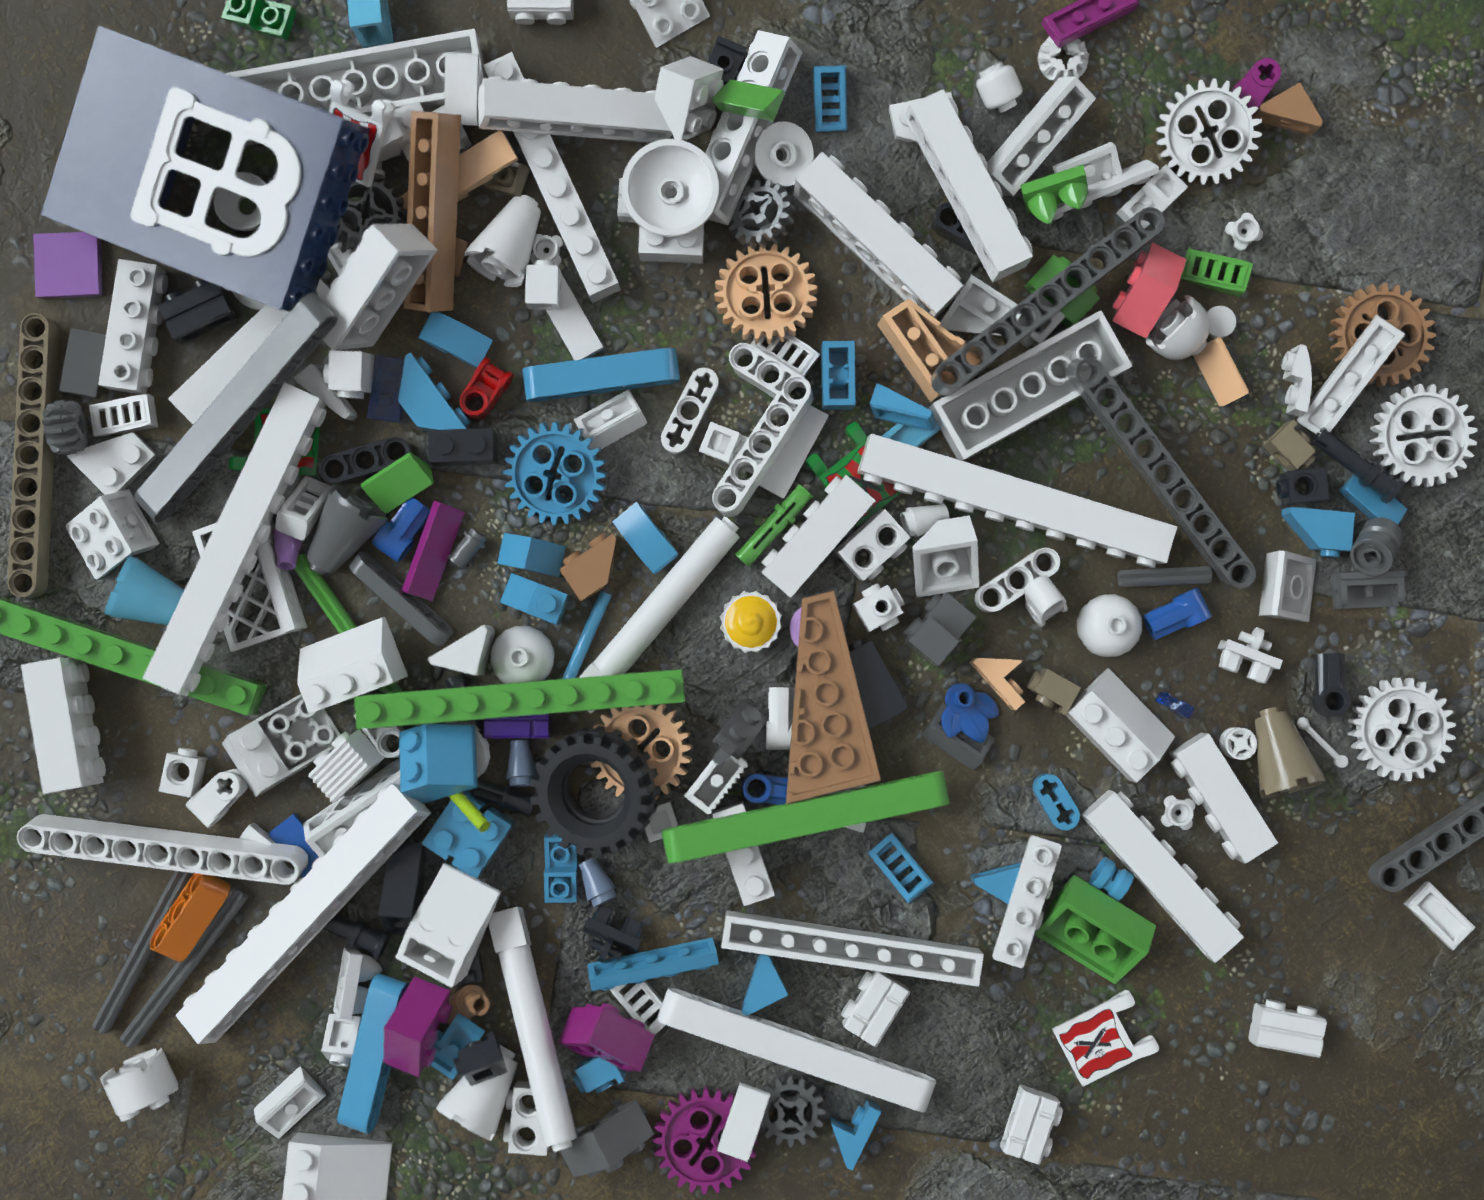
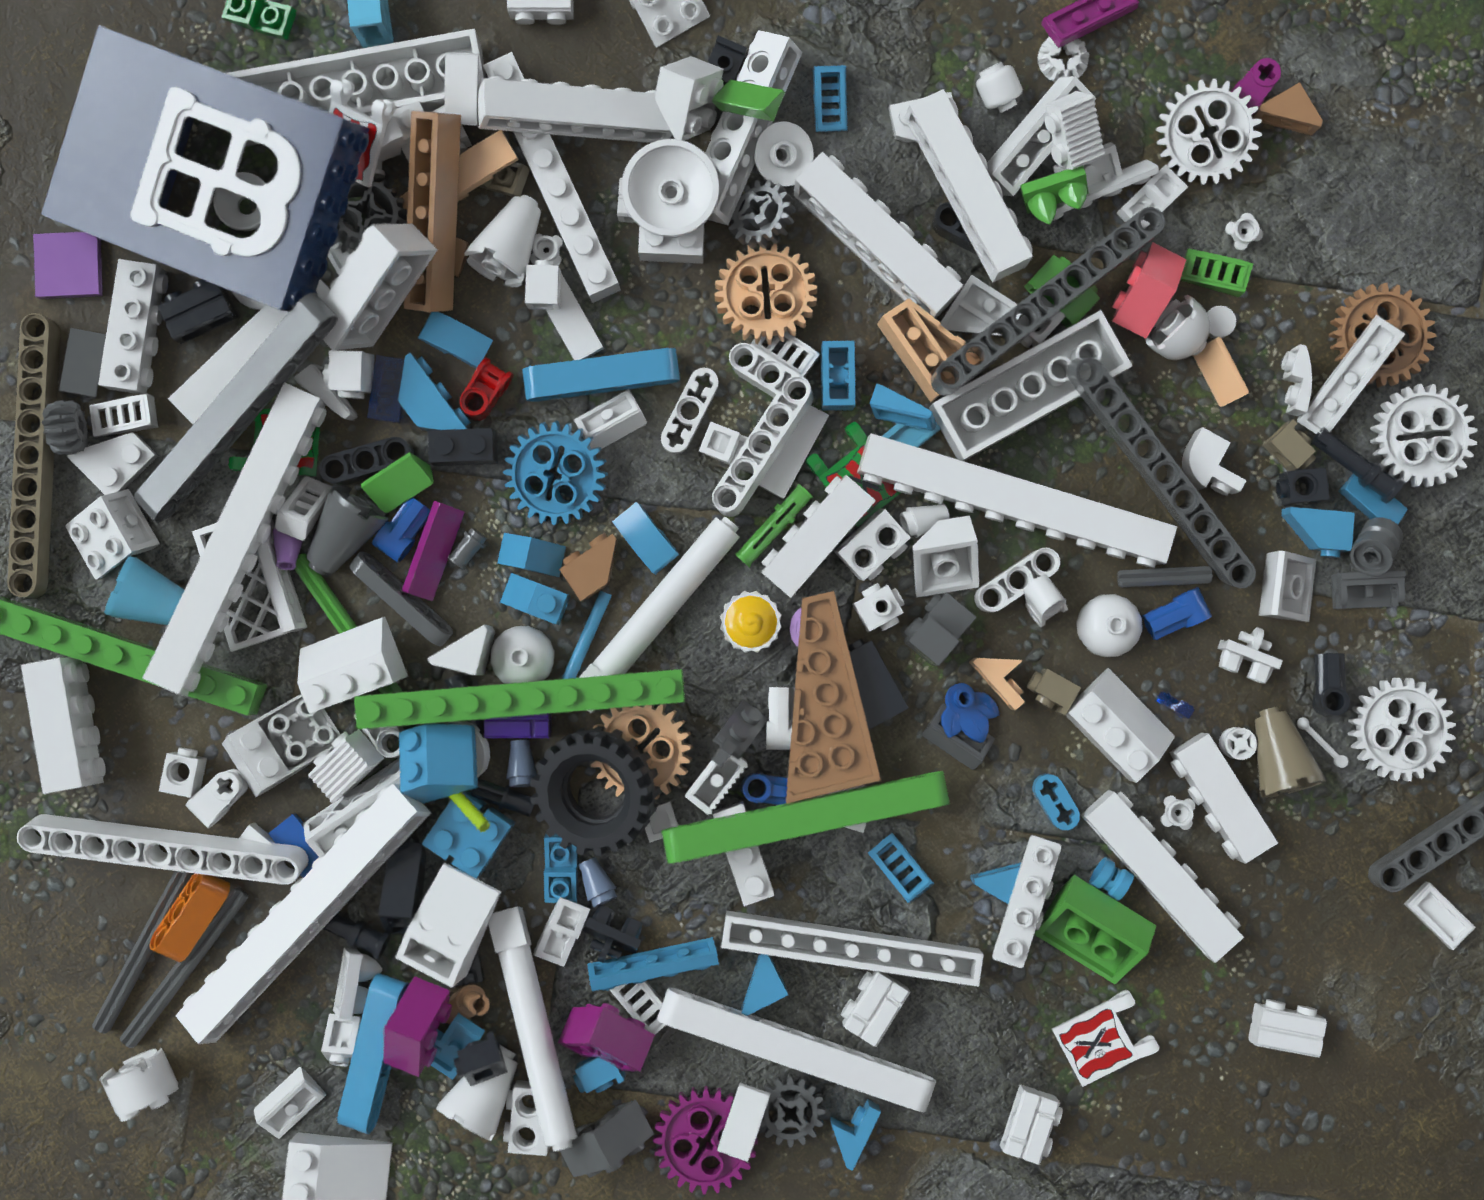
none -> white slope [533,897,590,967]
none -> white brick [1045,91,1105,170]
none -> white brick [1182,427,1246,496]

